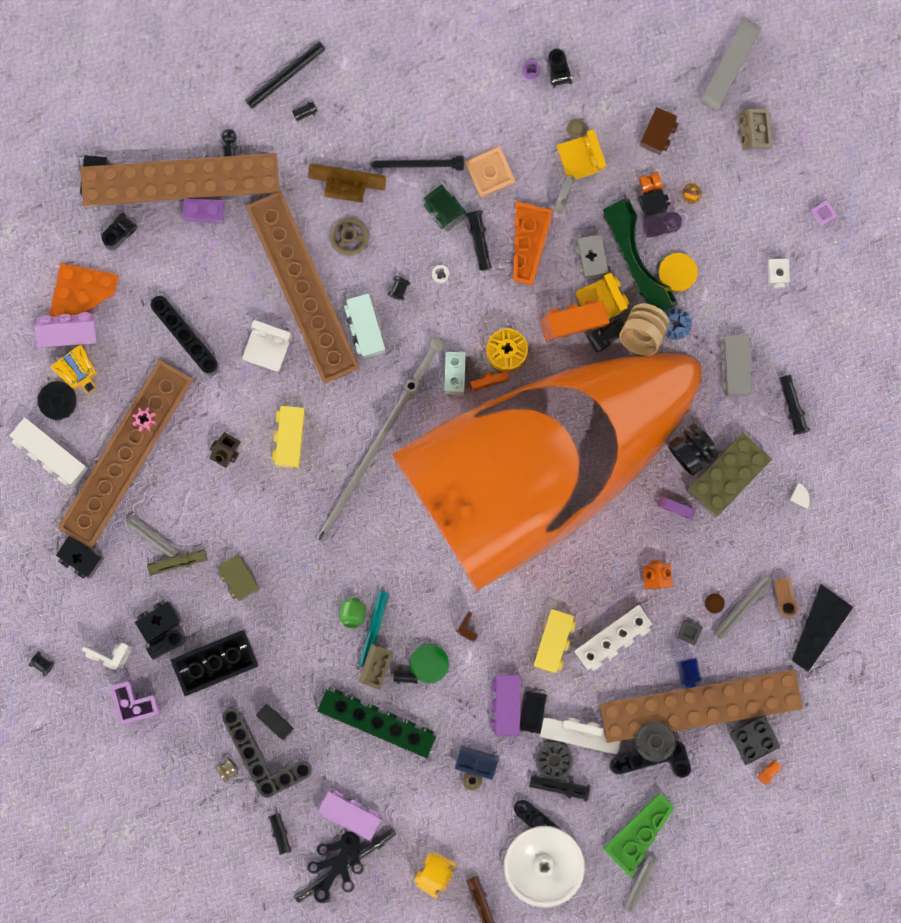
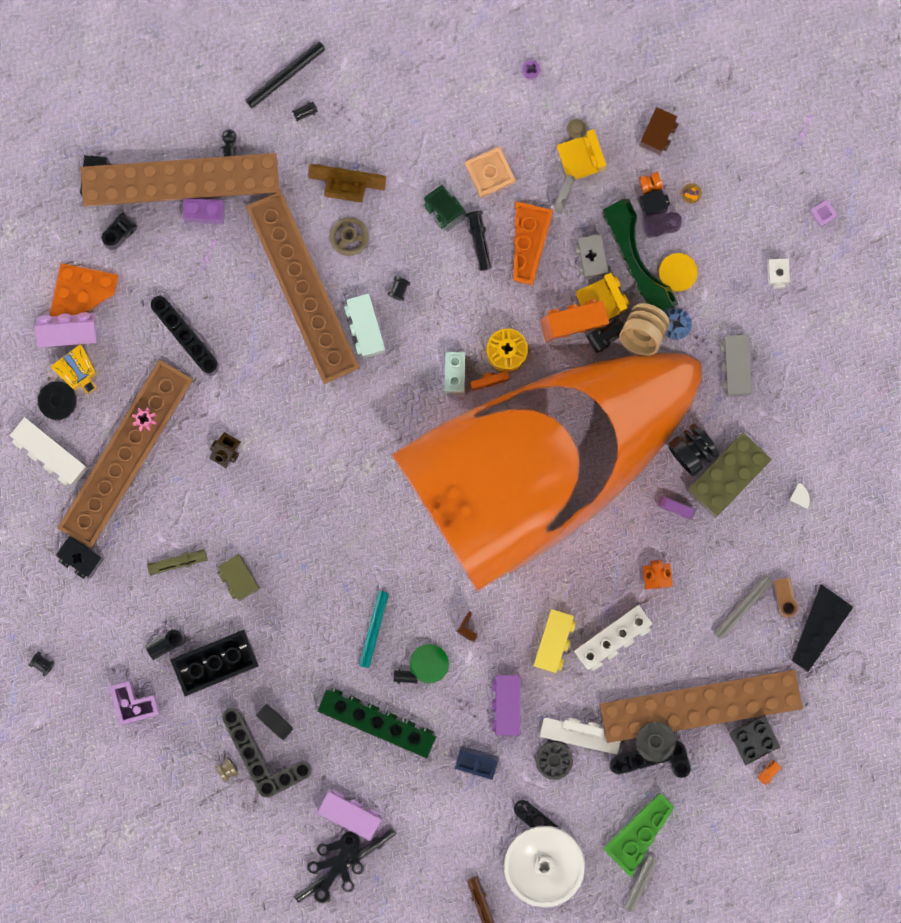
white bracket [82,642,133,670] -> none
light grey axle [127,517,178,558] -> none
black brick [134,600,182,643] -> none
white bracket [242,320,292,372] -> none
black pin [268,813,292,855] -> none
light yellow brick [272,406,305,469] -> none
light grey bar [316,337,445,542] -> none
bright green head [339,598,366,628] -> none
dark tan bracket [358,644,393,690] -> none
black piece [370,155,464,171] -> none
yellow brick [414,852,457,899] -> none
white bush [432,265,450,284] -> none
dark tan plate [462,772,482,791] -> none
black tile [521,691,547,734] -> none
black pin [529,775,591,802] -> none
black piece [548,48,572,88] -> none
clear blue brick [676,658,702,689] -> none
dark grey tile [677,619,703,646] -> none
light grey beam [700,19,761,111] -> none
reddish brown plate [705,594,725,613] -> none
dark tan bracket [738,109,772,151] -> none
black pin [779,375,810,435] -> none

